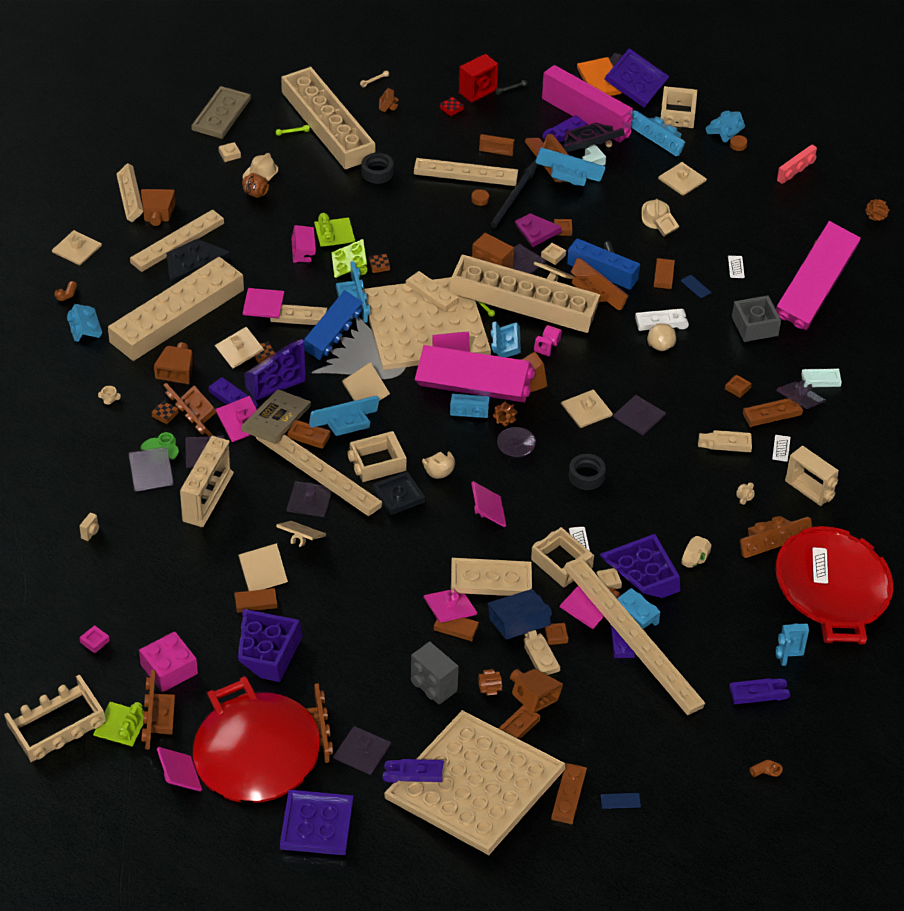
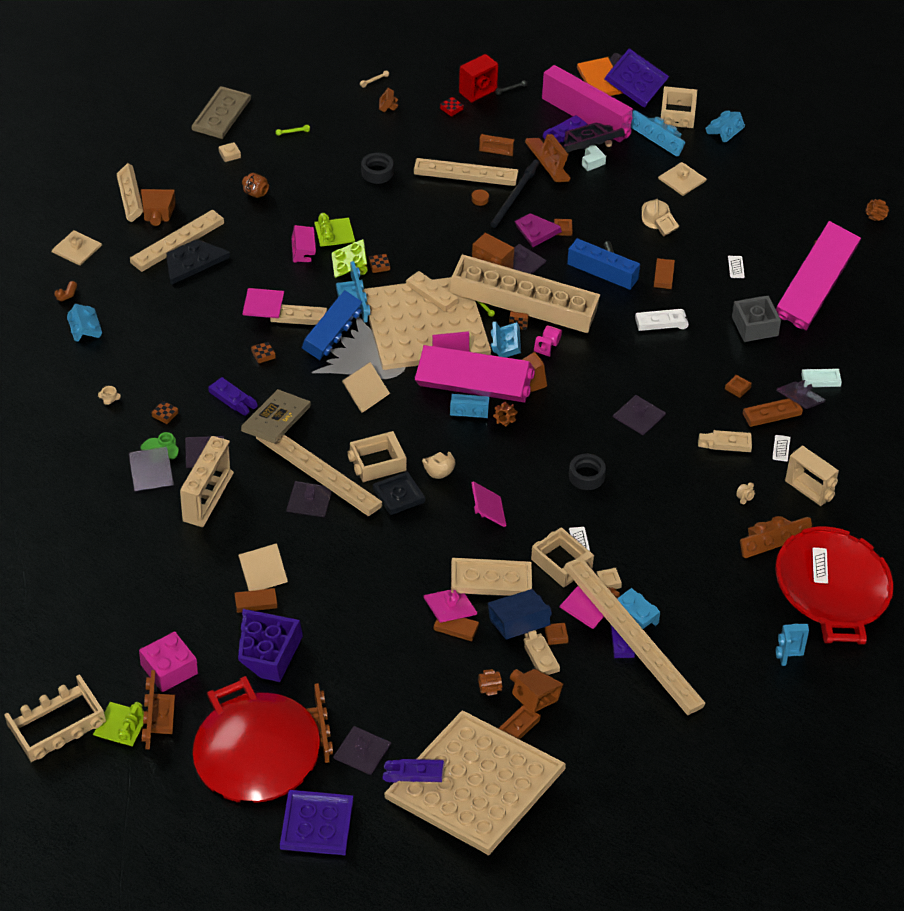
tan plate [80,512,99,541] -> none
dark pink plate [80,625,110,653] -> none
tan brick [108,257,244,361] -> none
dark orange torso [154,342,193,384] -> none
dark pink piece [157,747,202,791] -> none
dark orange bracket [164,383,216,437] -> none
tan piece [215,327,264,369] -> none
dark pink piece [215,396,257,442] -> none
tan piece [243,153,278,181] -> none
dark purple wedge [245,340,305,401] -> none
tan piece [276,521,326,547] -> none
tan brick [281,67,375,169] -> none
dark orange plate [288,420,330,449] -> none
dark azure bracket [309,395,380,436] -> none
dark grey brick [411,642,458,705] -> none
clear purple dish [497,427,535,457] -> none
tan piece [534,262,574,282] -> none
dark azure bracket [536,147,605,186] -> none
tan plate [541,243,566,265] -> none
dark orange plate [552,763,587,824] -> none
tan piece [561,390,613,428] -> none
dark orange bracket [571,258,628,310] -> none
dark purple wedge [600,534,680,598] -> none
dark blue sticker [601,793,641,809] -> none
tan hair [647,323,676,351] -> none
dark blue sticker [681,275,711,298] -> none
tan rock [681,536,712,567] -> none
dark purple hinge [729,678,791,704] -> none
dark orange tile [730,135,747,151] -> none
dark orange arm [750,760,783,777] -> none
coral plate [777,145,817,184] -> none
none -> dark orange tile [509,311,528,330]

